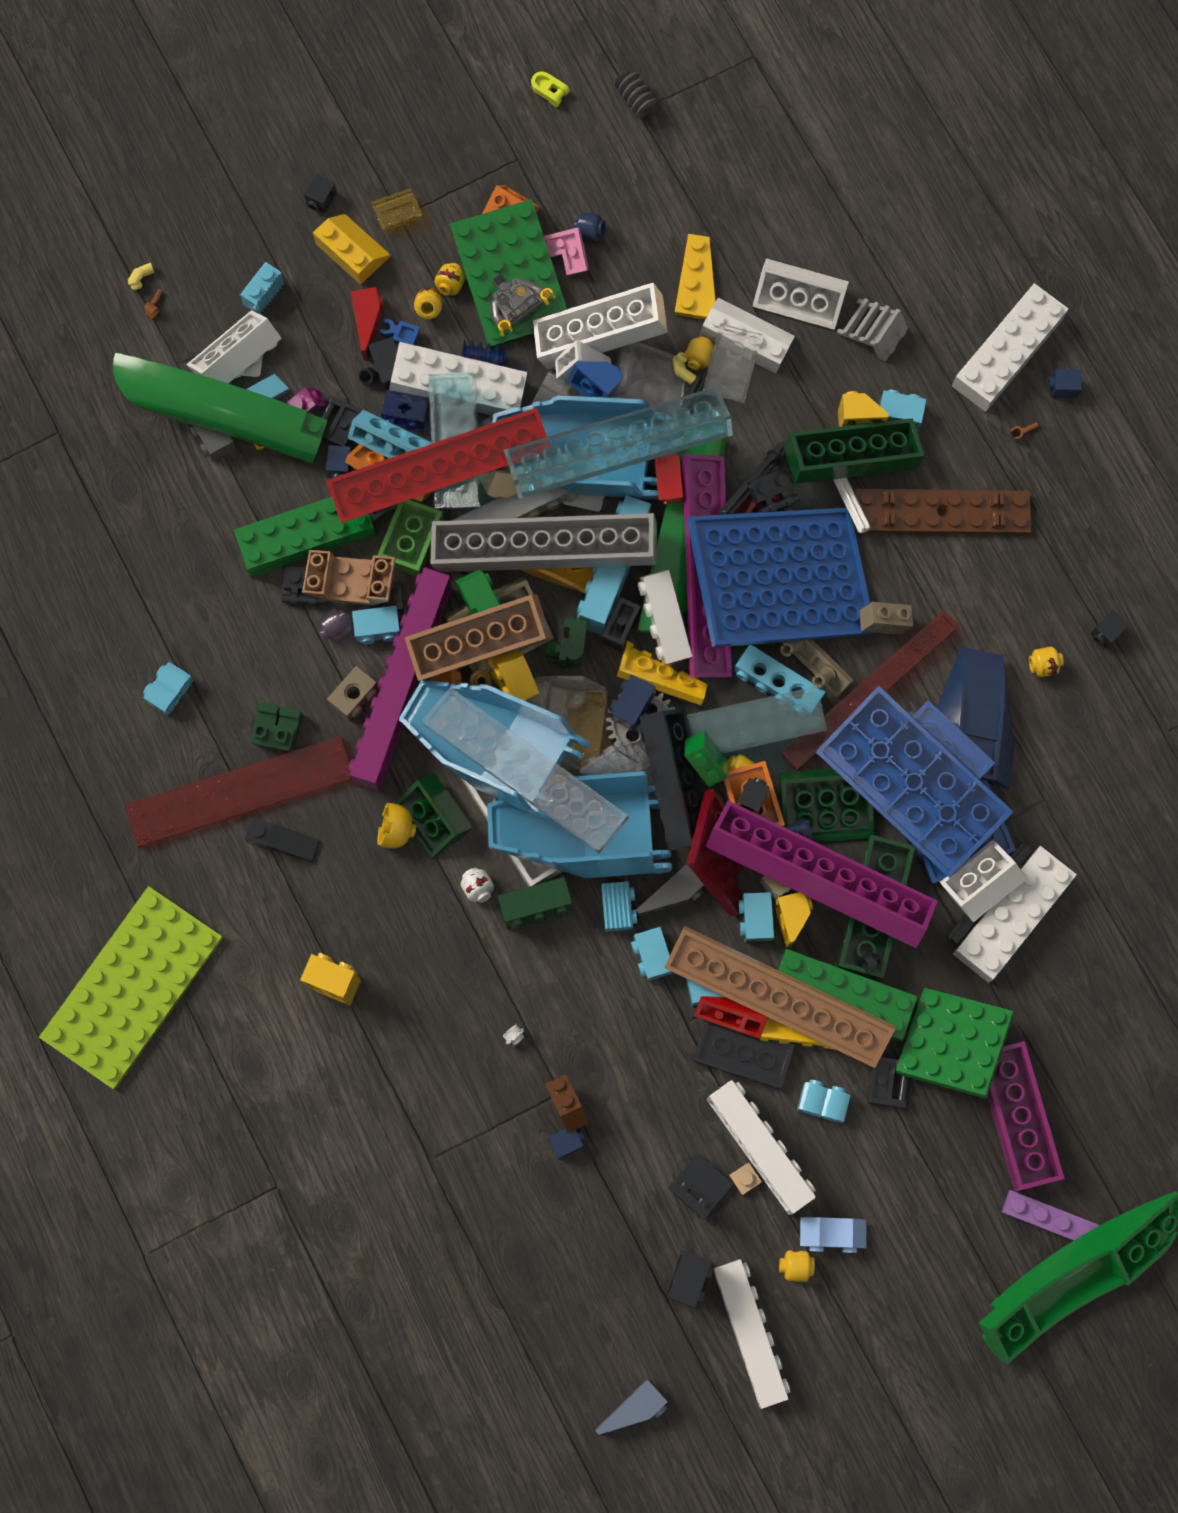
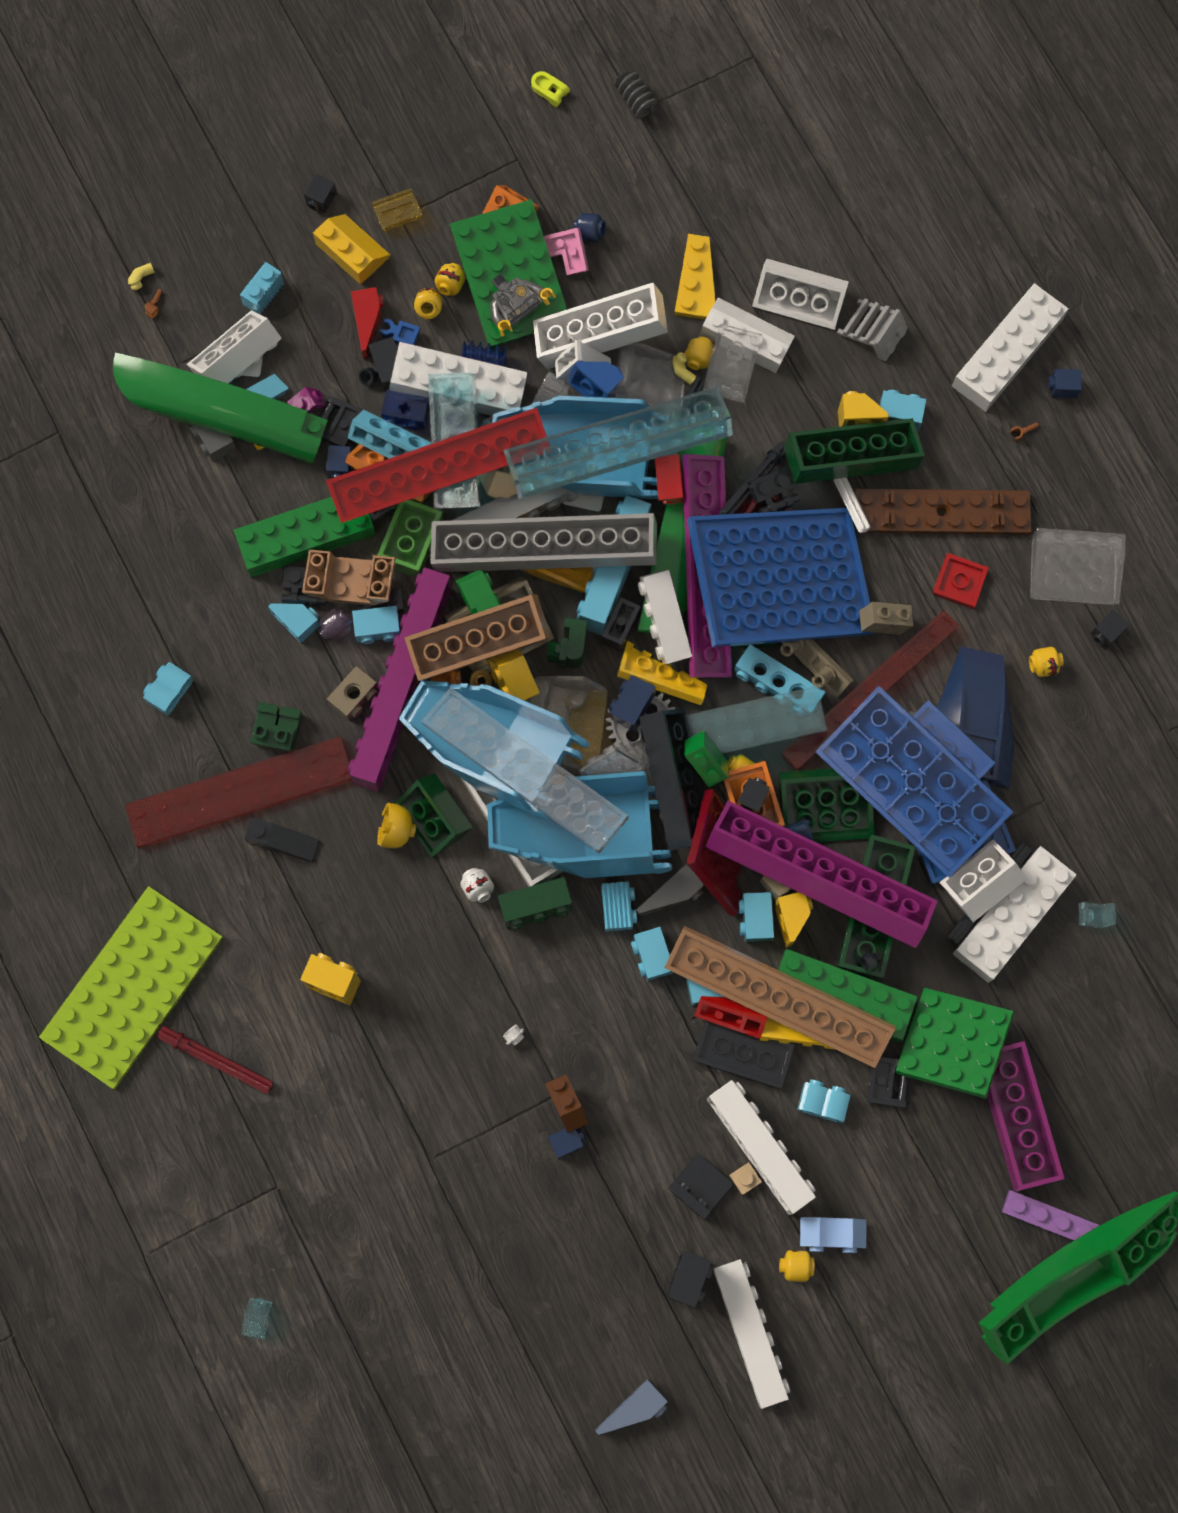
none -> dark red axle [158,1026,273,1094]
none -> clear light blue bracket [241,1298,273,1339]
none -> medium azure slope [268,603,320,643]
none -> red tile [932,553,989,609]
none -> clear slope [1030,528,1126,605]
none -> clear light blue bracket [1079,902,1116,928]

